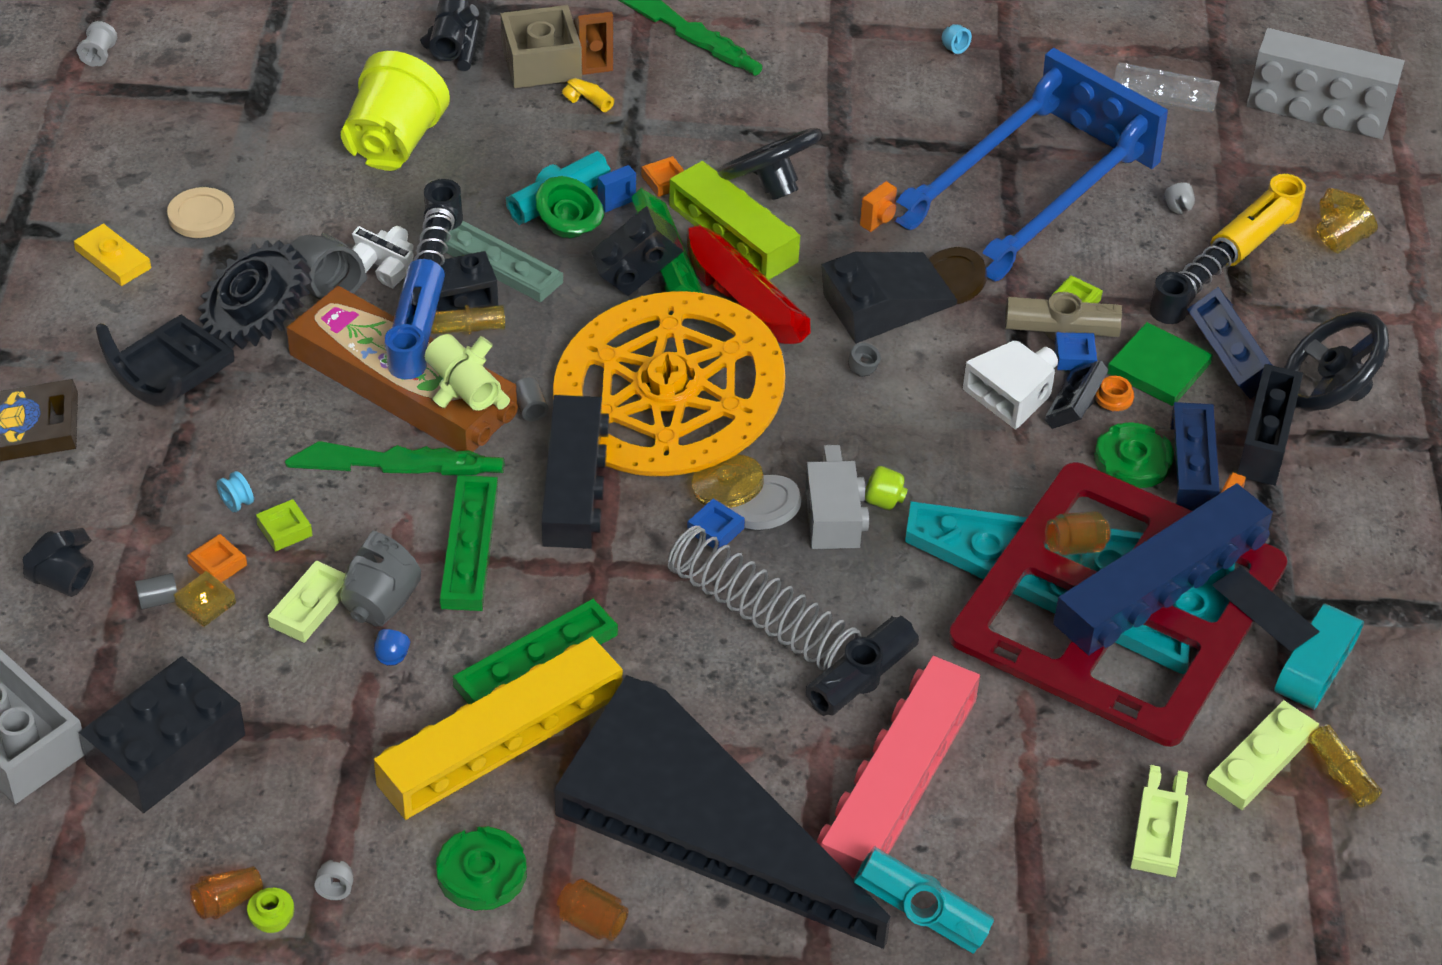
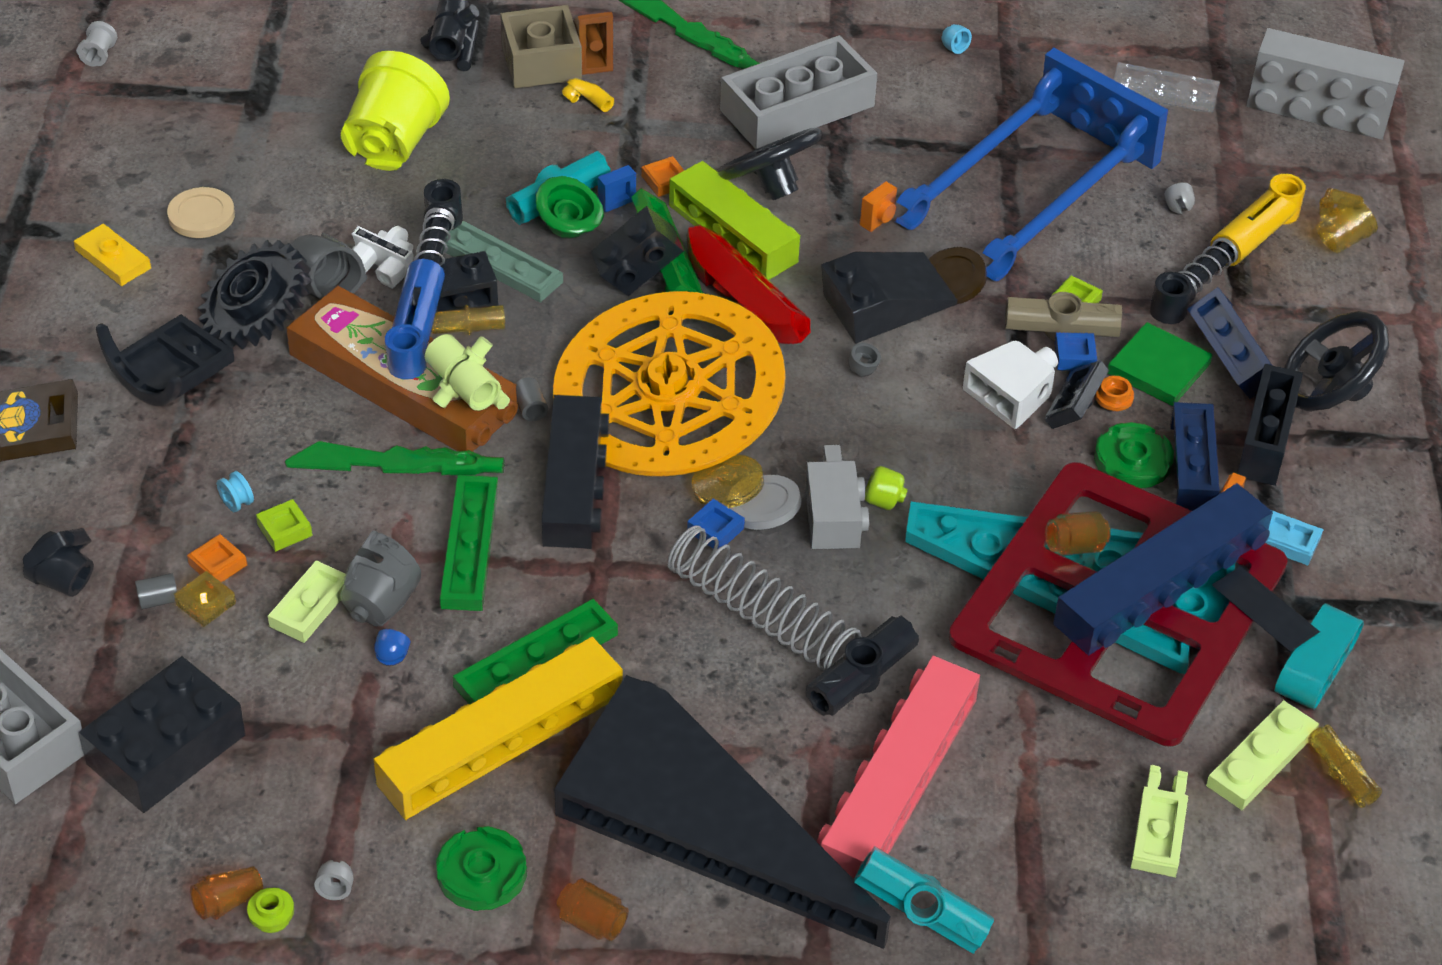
none -> light grey brick [720,35,877,149]
none -> medium azure plate [1265,510,1324,566]

